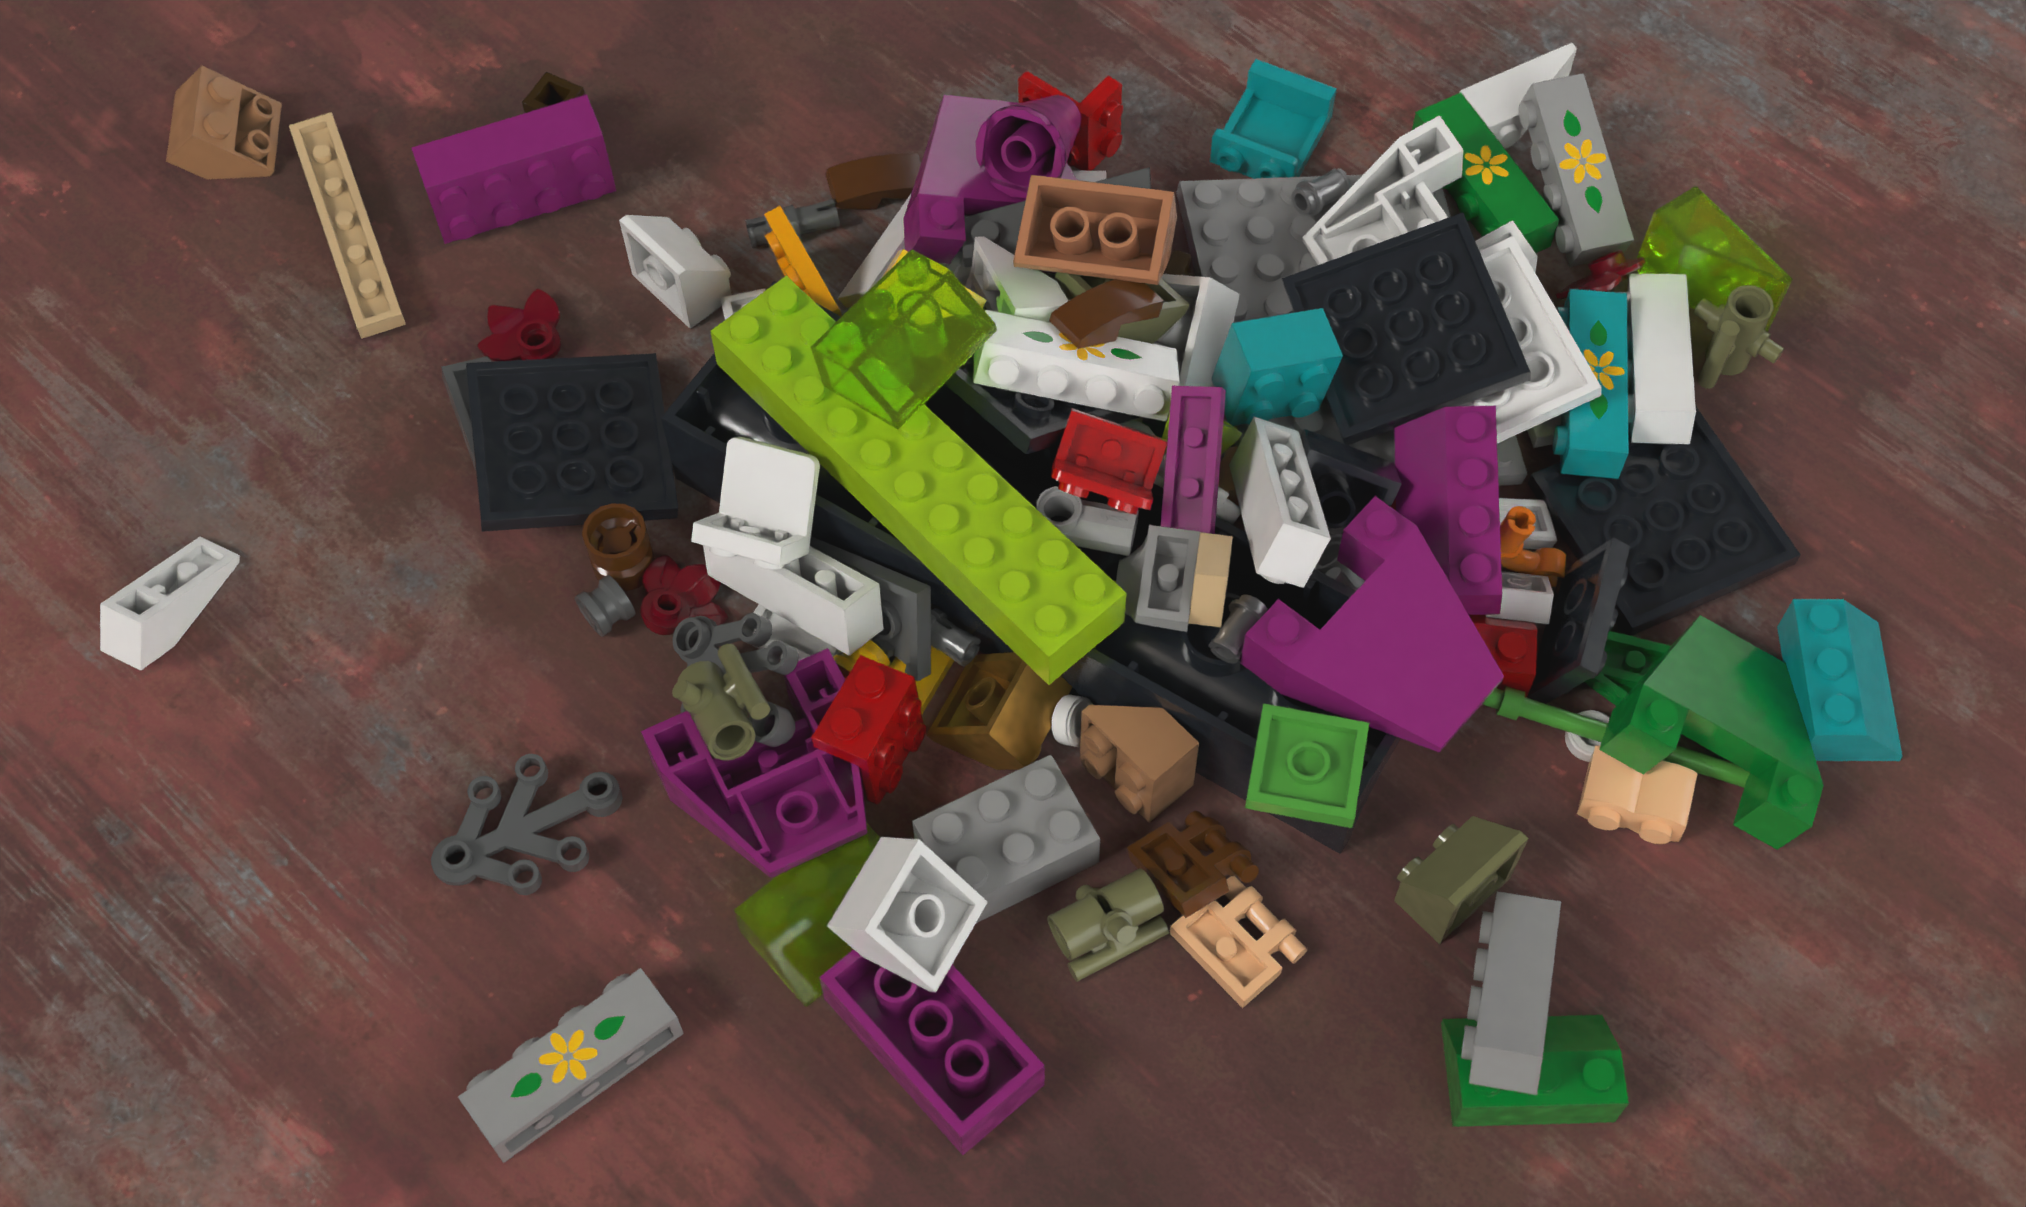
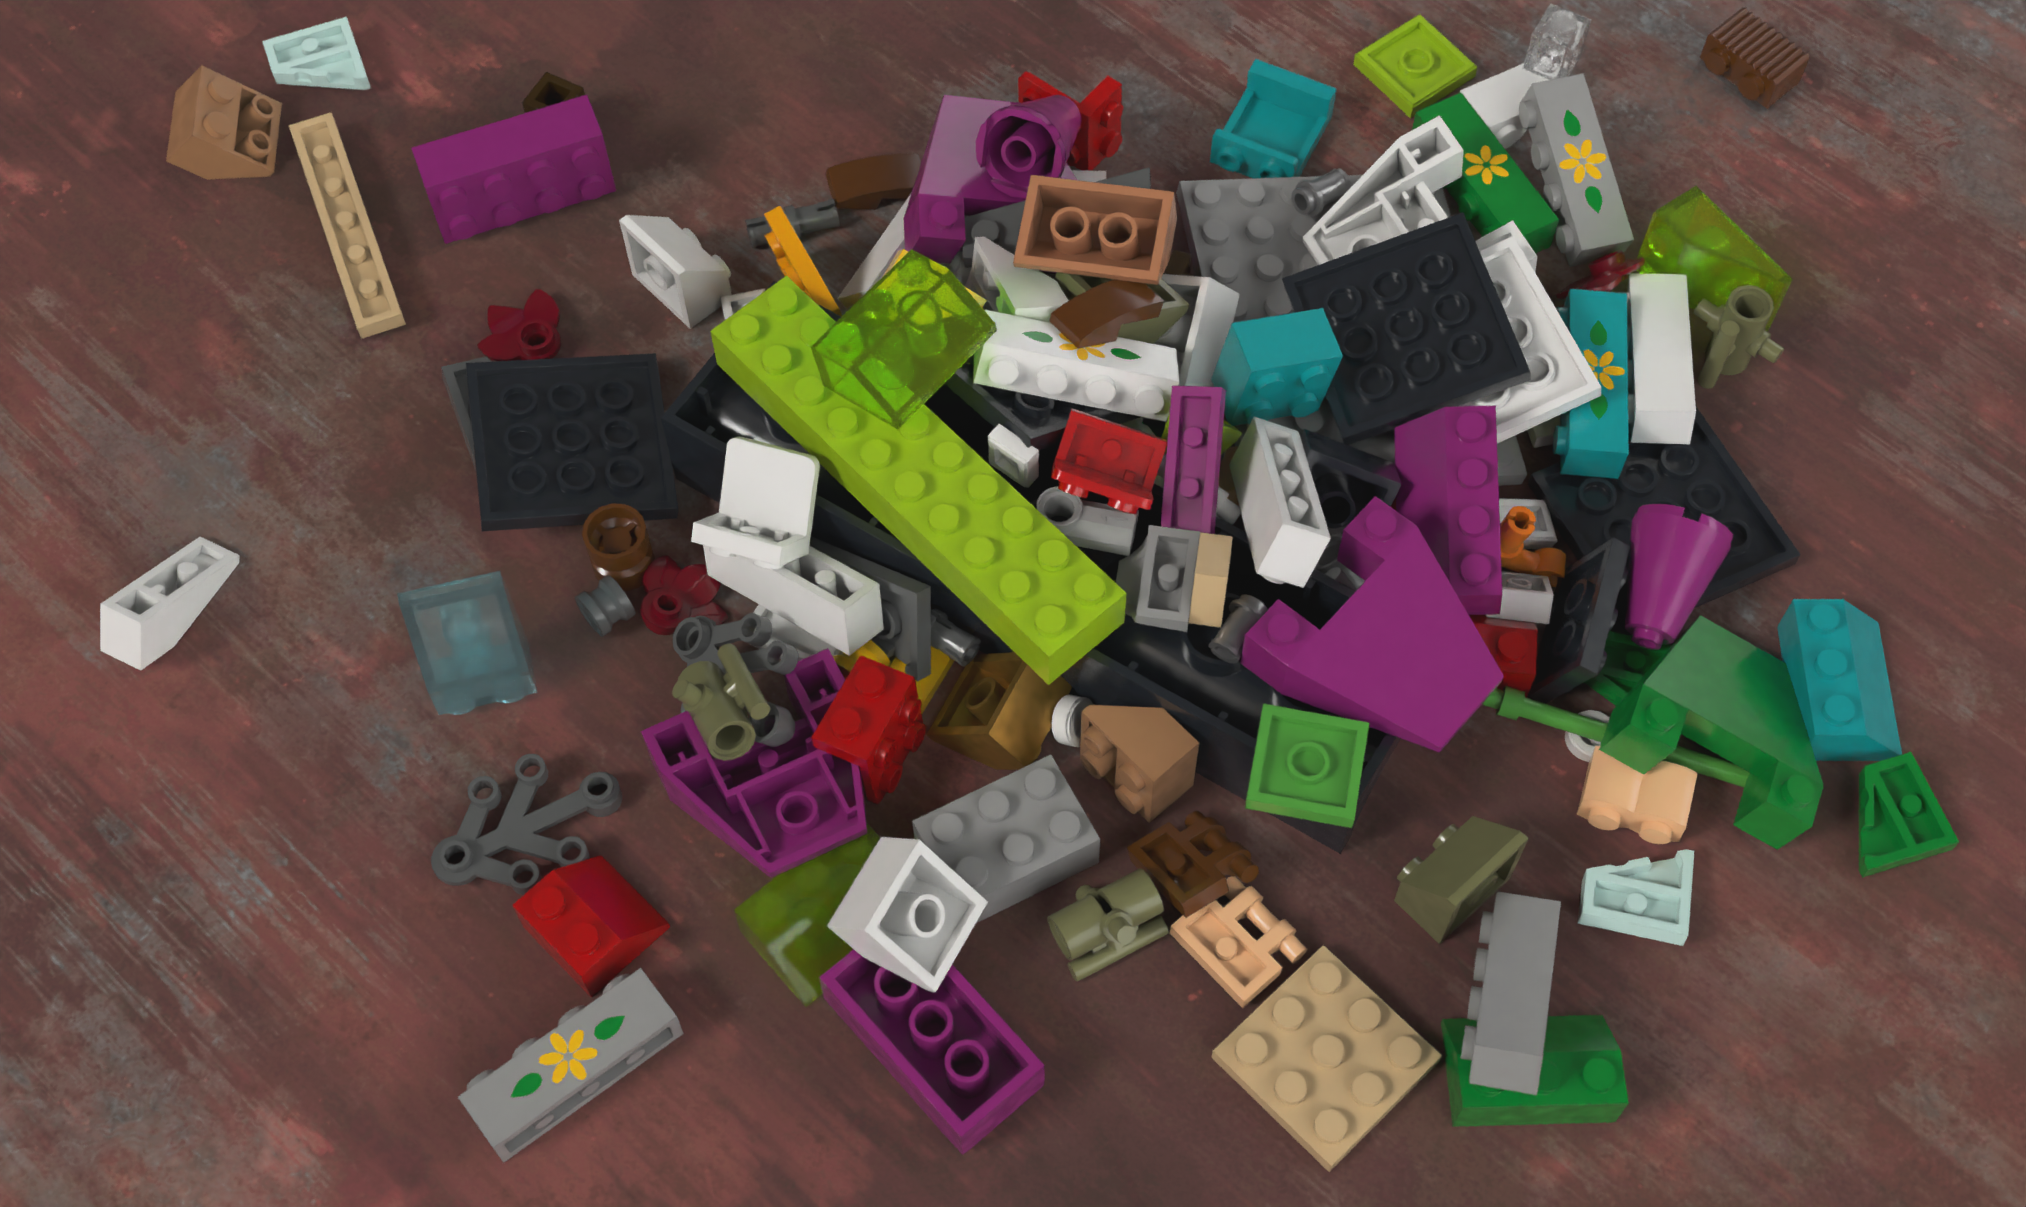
none -> light aqua wing [262,17,371,90]
none -> clear light blue slope [397,571,538,715]
none -> red slope [512,855,670,998]
none -> white tile [988,424,1039,488]
none -> tan plate [1211,945,1442,1172]
none -> lime tile [1353,14,1478,118]
none -> clear brick [1523,3,1592,80]
none -> light aqua wing [1578,849,1694,946]
none -> magenta cone [1624,503,1733,649]
none -> reddish brown brick [1700,7,1810,109]
none -> green wing [1859,752,1959,878]

